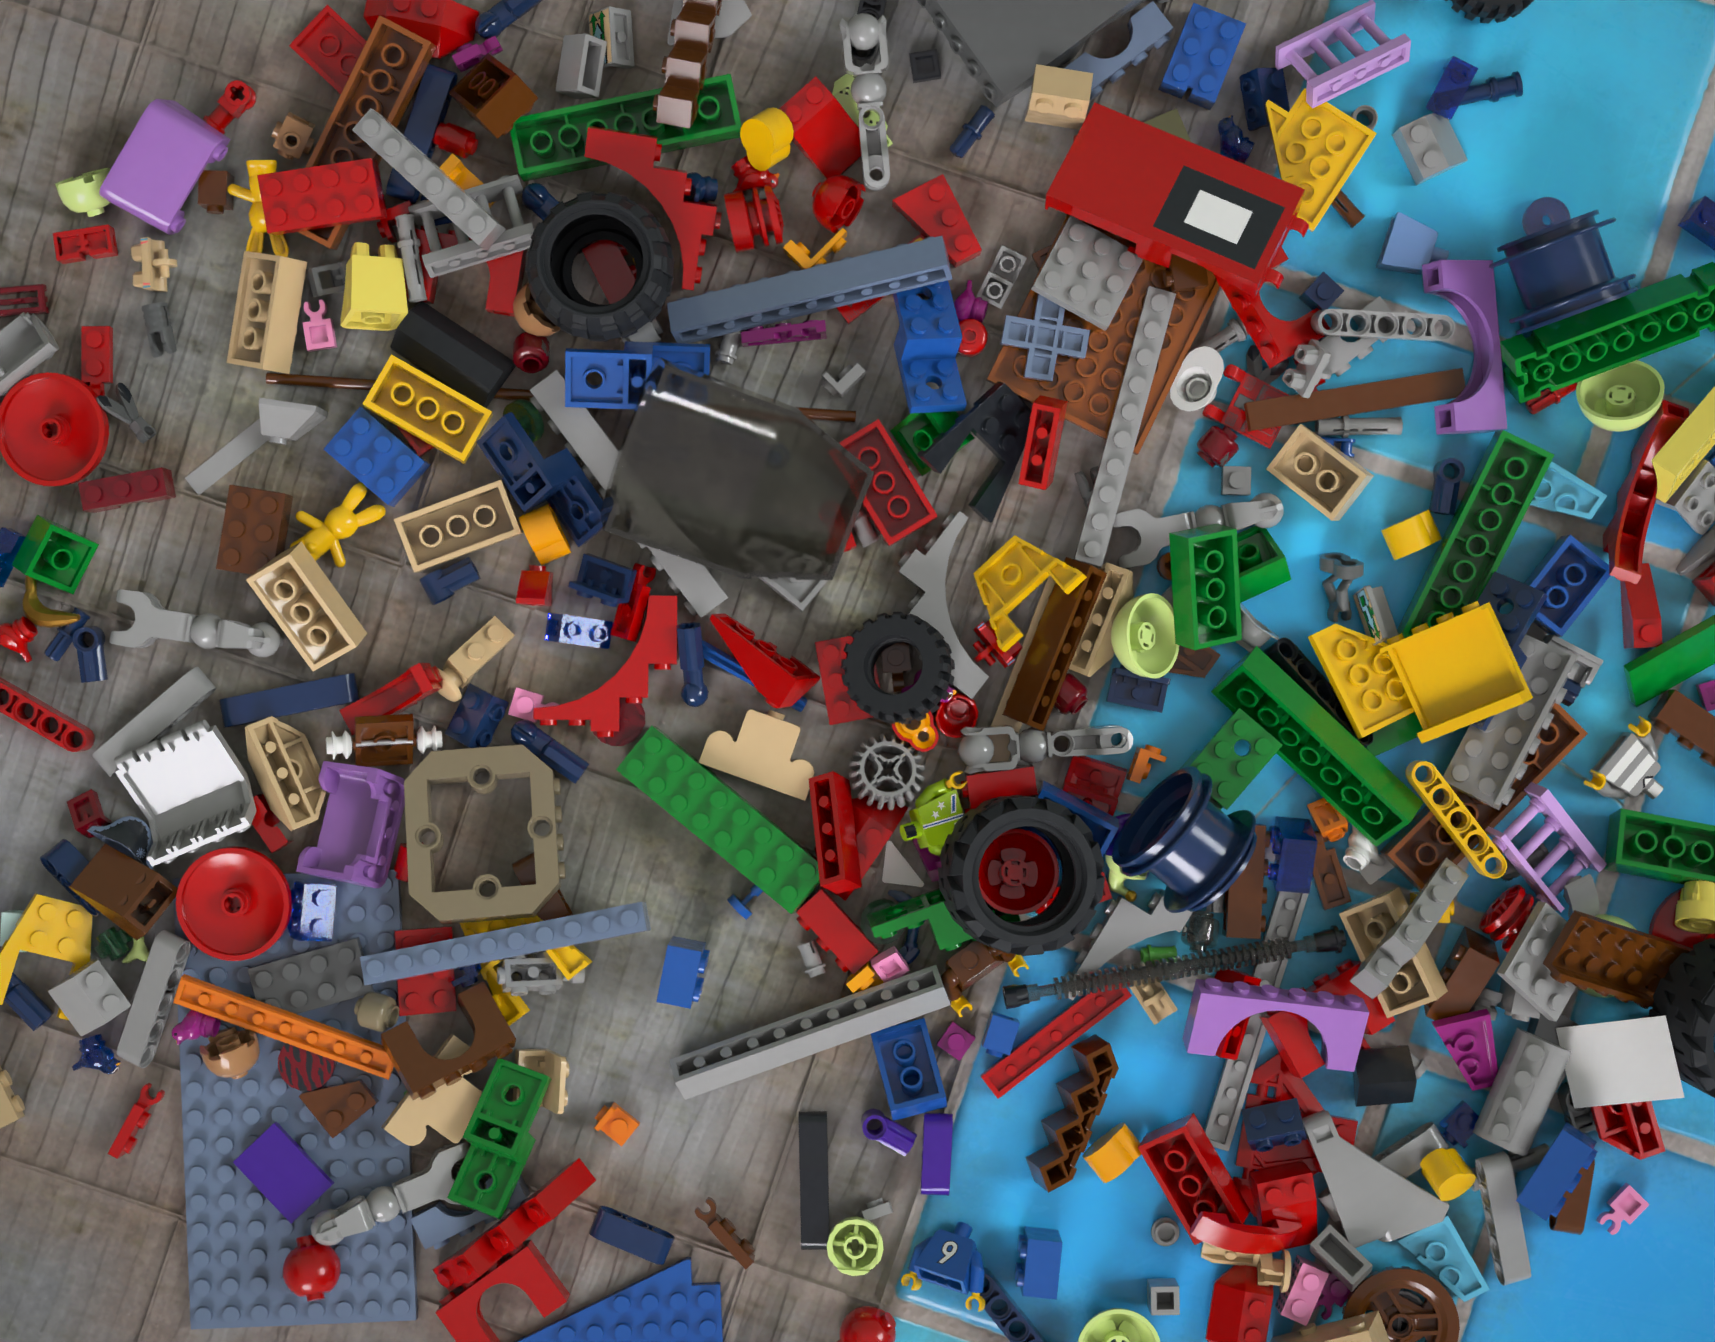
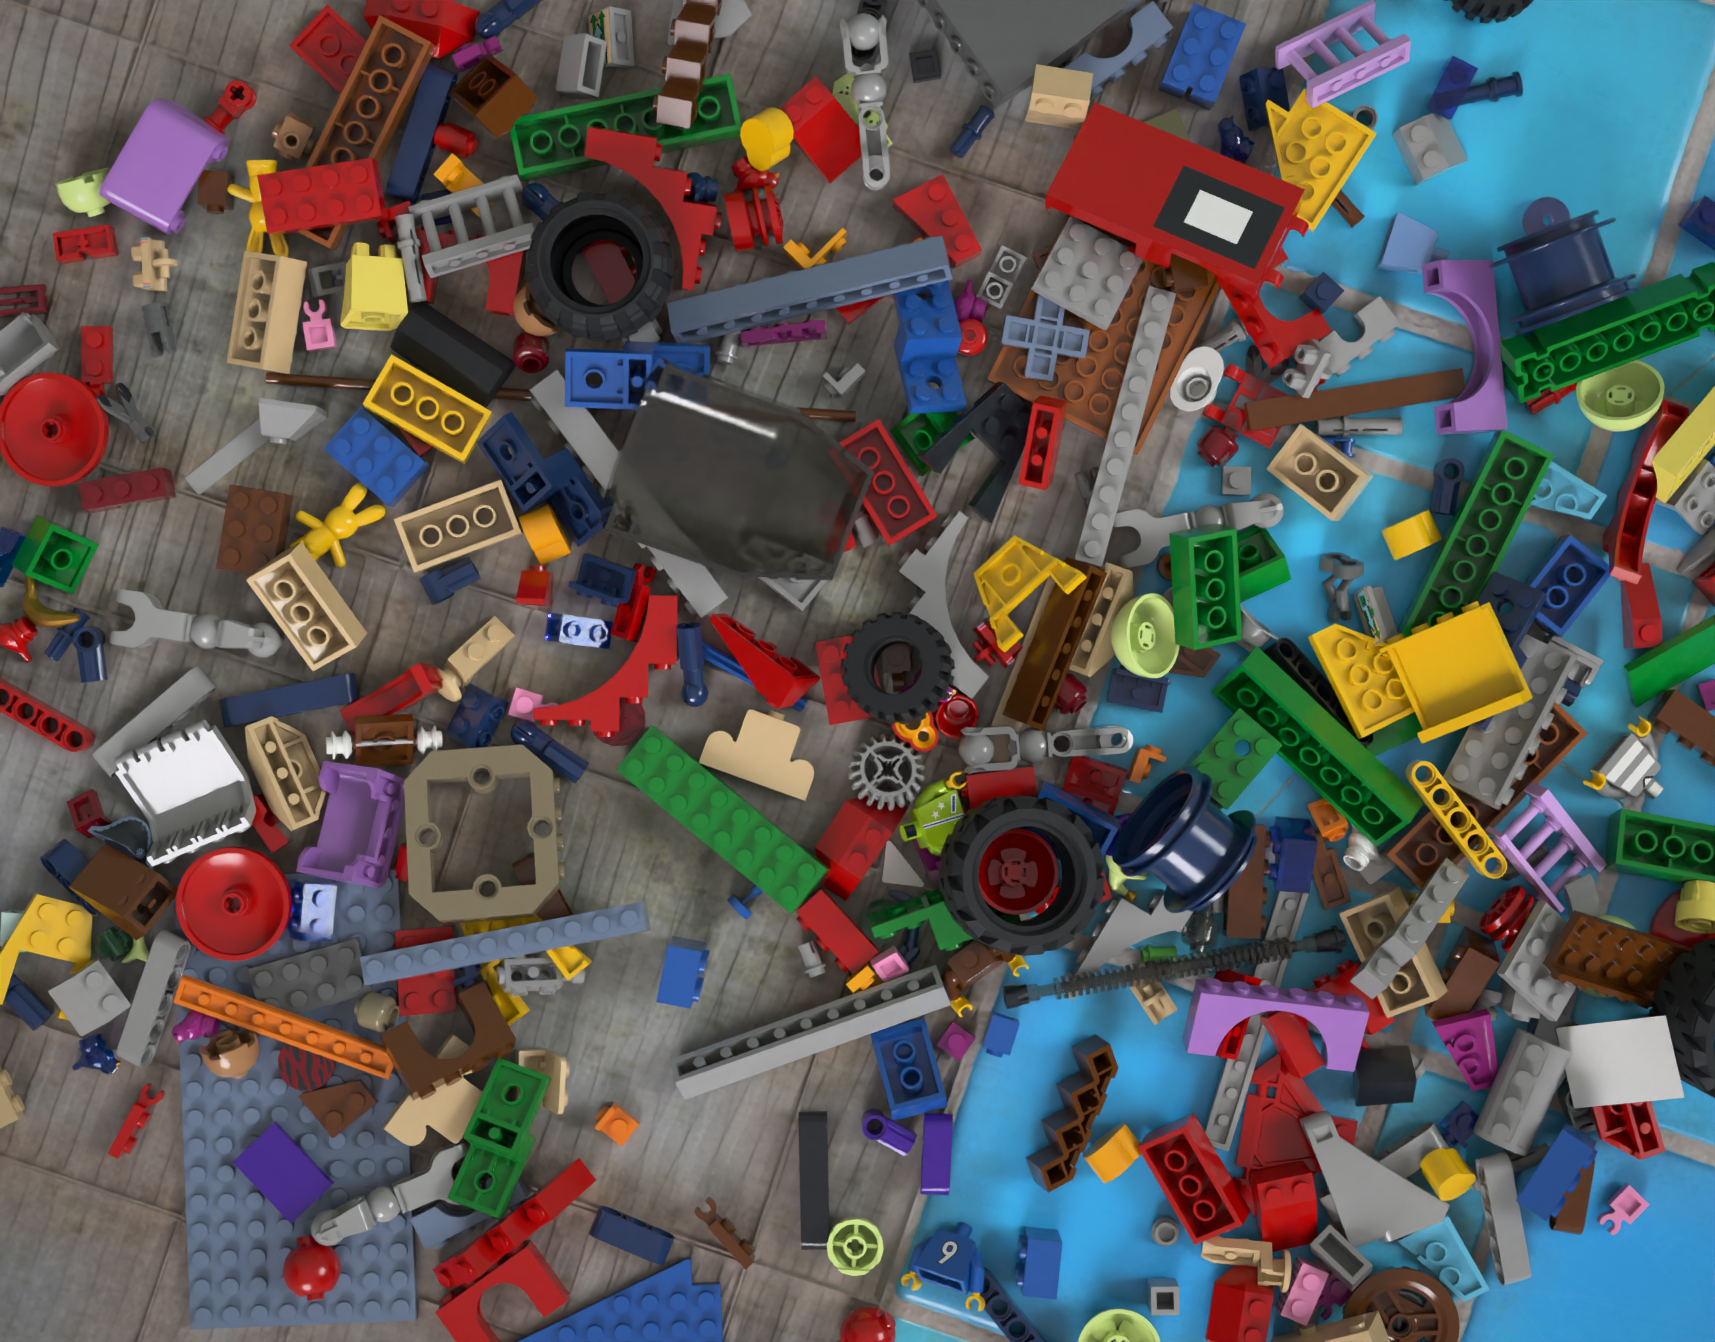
light grey brick [352,108,506,250] -> none
clear green piece [503,399,544,443] -> none
red brick [809,771,862,894] -> none
red cylinder [812,175,866,234] -> none
light grey plate [862,1198,893,1221] -> none
red plate [980,972,1132,1099] -> none
red slope [1189,1211,1302,1254] -> none
dark blue bracket [1241,1098,1307,1152] -> none
light grey beam [1311,309,1455,341] -> none

